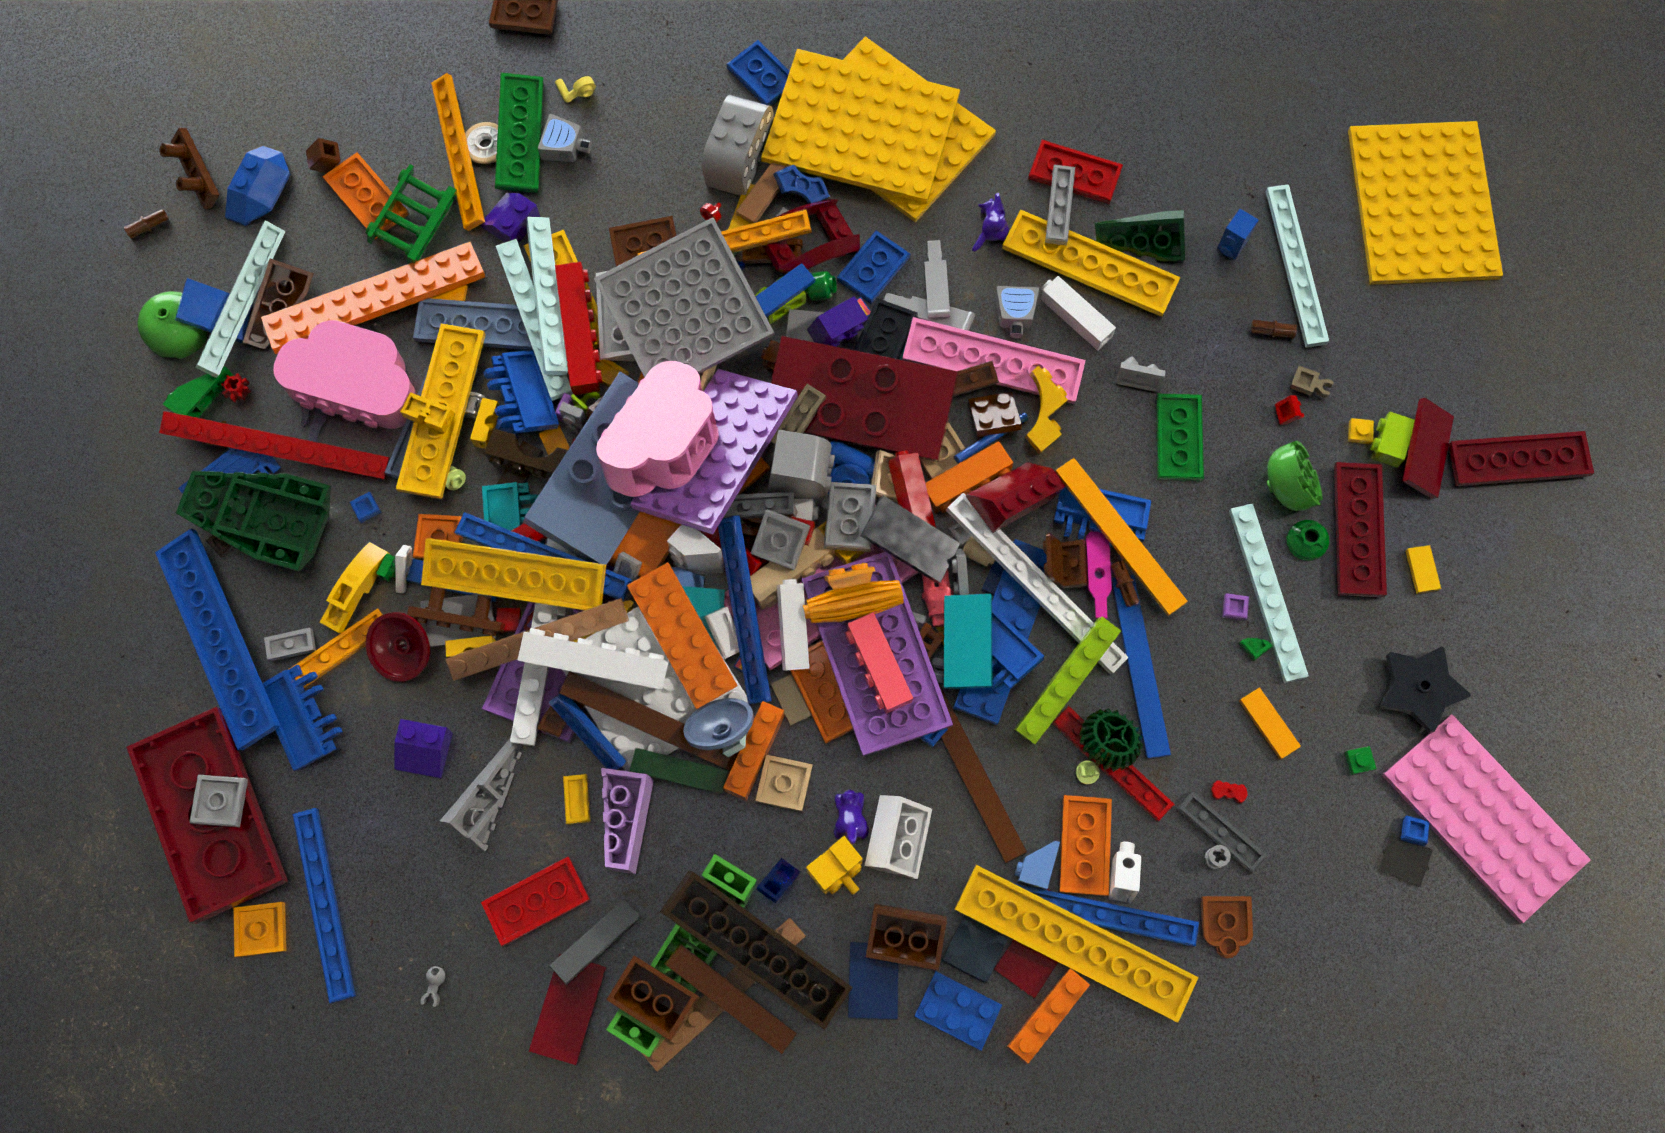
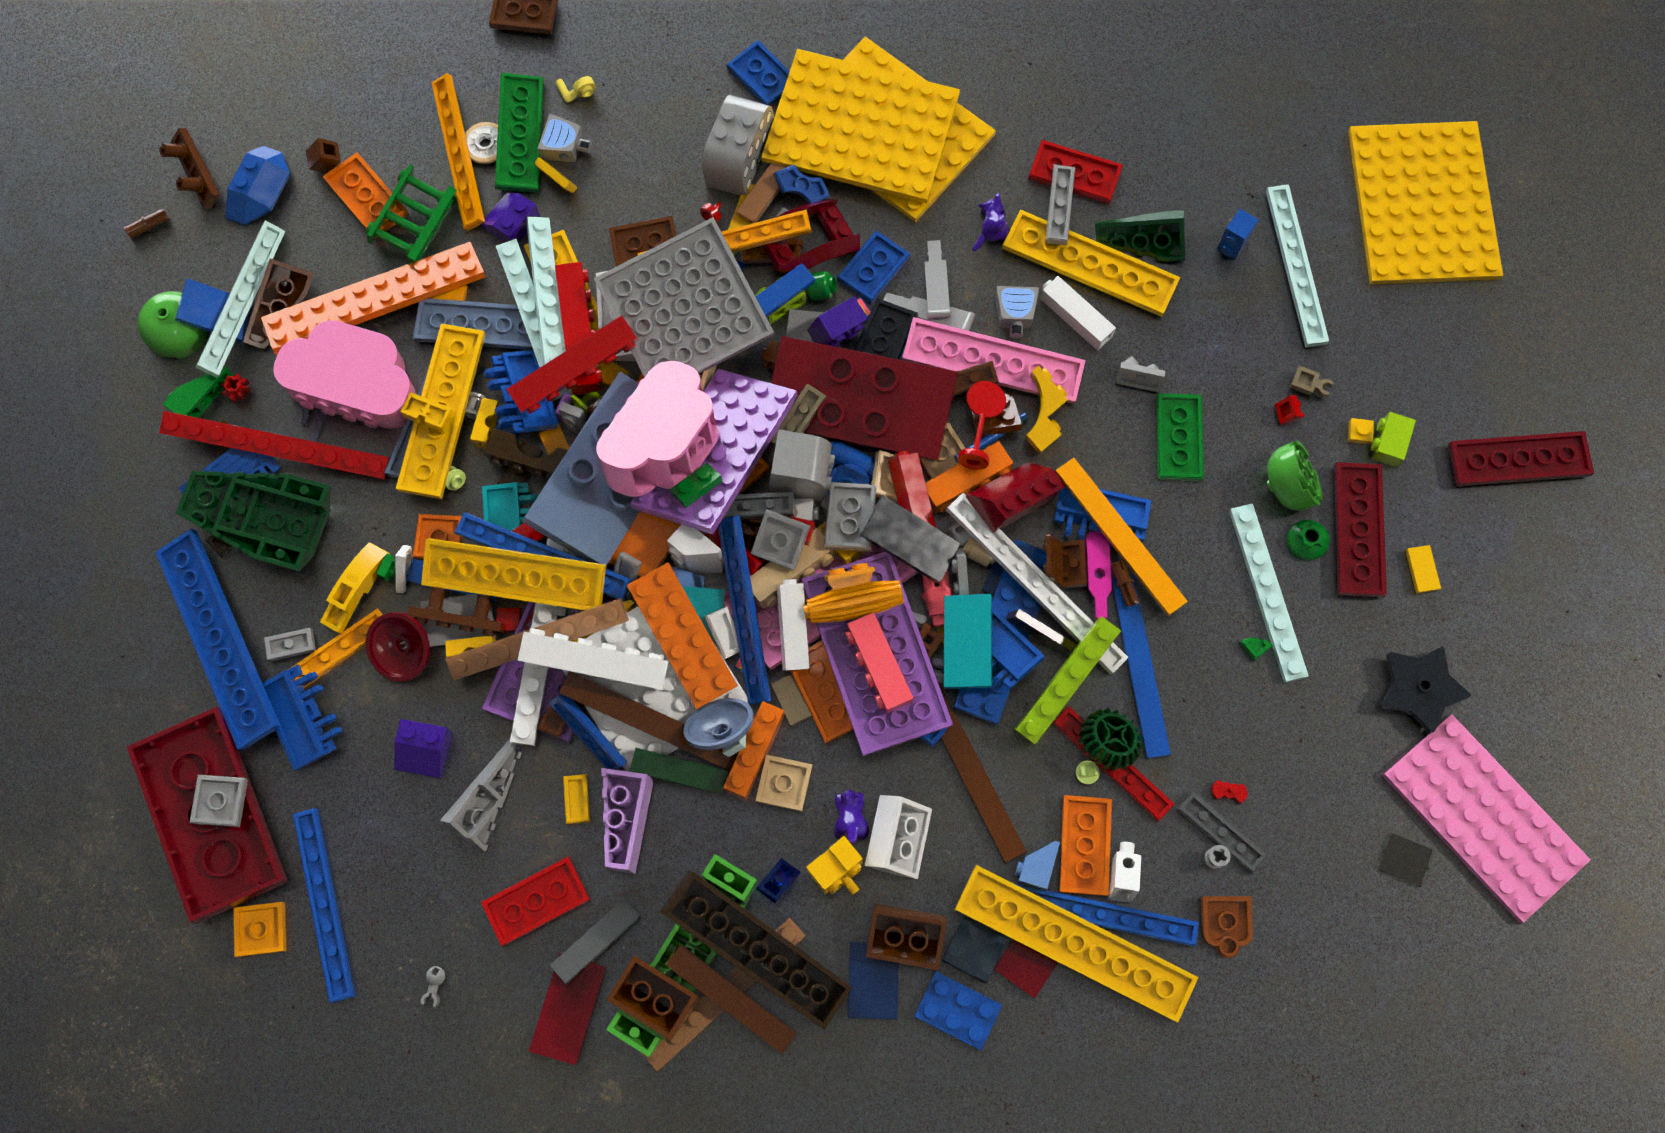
blue tile [349,492,382,523] -> none
orange brick [1006,968,1090,1064] -> none
medium lavender tile [1222,593,1249,621] -> none
light orange tile [1239,687,1301,760] -> none
reddish brown axle [1251,320,1297,339] -> none
green plate [1344,746,1377,775] -> none
blue tile [1401,815,1430,846] -> none
dark red tile [1403,398,1454,499] -> none
none -> red brick [507,315,639,414]
none -> yellow tile [535,157,578,193]
none -> green plate [670,463,723,508]
none -> red piece [957,381,1006,470]
none -> dark brown tile [1006,609,1075,654]

